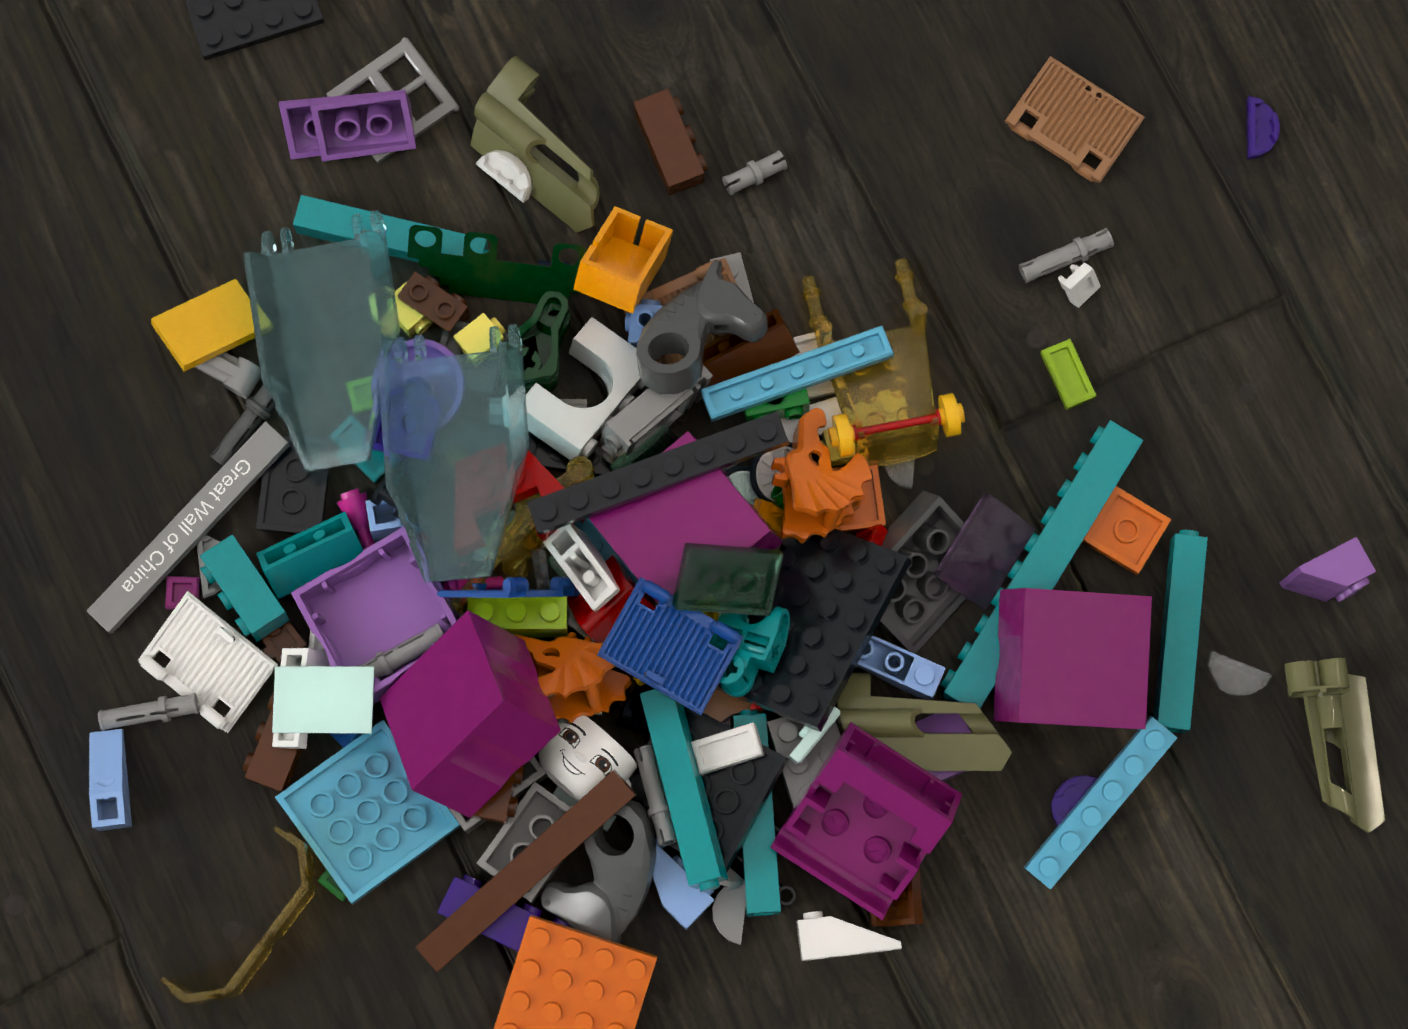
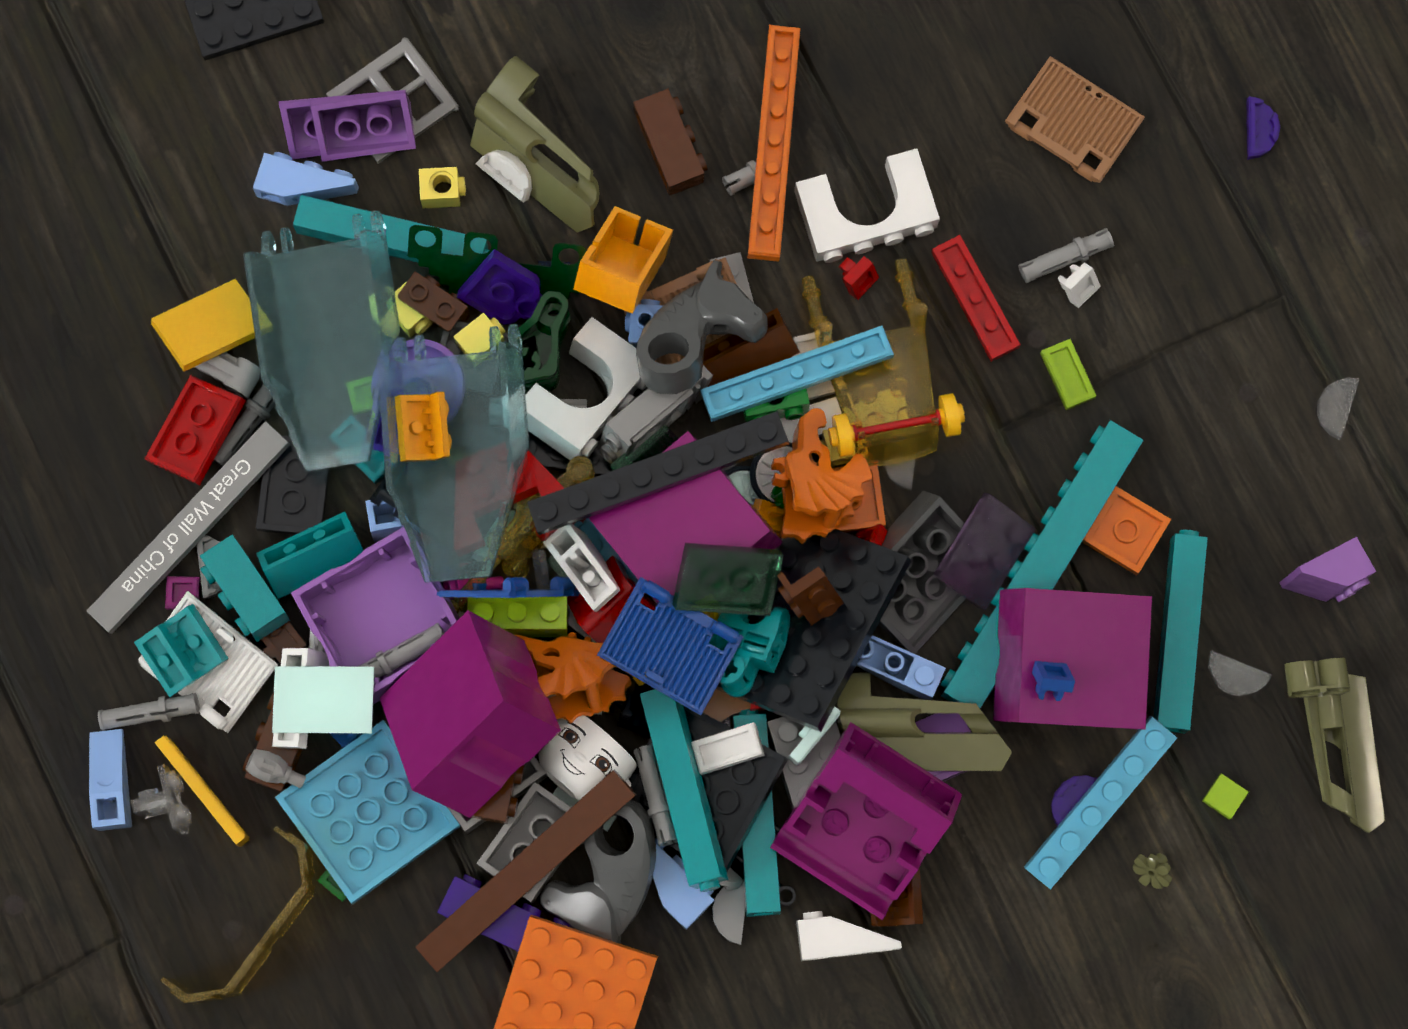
dark pink cone [336,488,375,549] -> none
none -> clear bracket [130,764,192,835]
none -> teal slope [134,604,229,697]
none -> red tile [145,375,246,486]
none -> yellow tile [154,735,250,847]
none -> light grey piece [245,749,306,788]
none -> light blue slope [253,152,359,206]
none -> light orange bracket [395,392,452,462]
none -> light yellow brick [419,167,466,209]
none -> dark purple plate [457,249,542,324]
none -> orange tile [747,25,800,262]
none -> reddish brown bracket [777,566,844,626]
none -> white arch [794,149,940,263]
none -> red tile [839,256,879,300]
none -> red plate [931,235,1021,362]
none -> blue tile [1032,661,1075,701]
none -> olive plant [1133,853,1172,889]
none -> lime tile [1202,773,1249,820]
none -> clear tile [1317,377,1359,440]

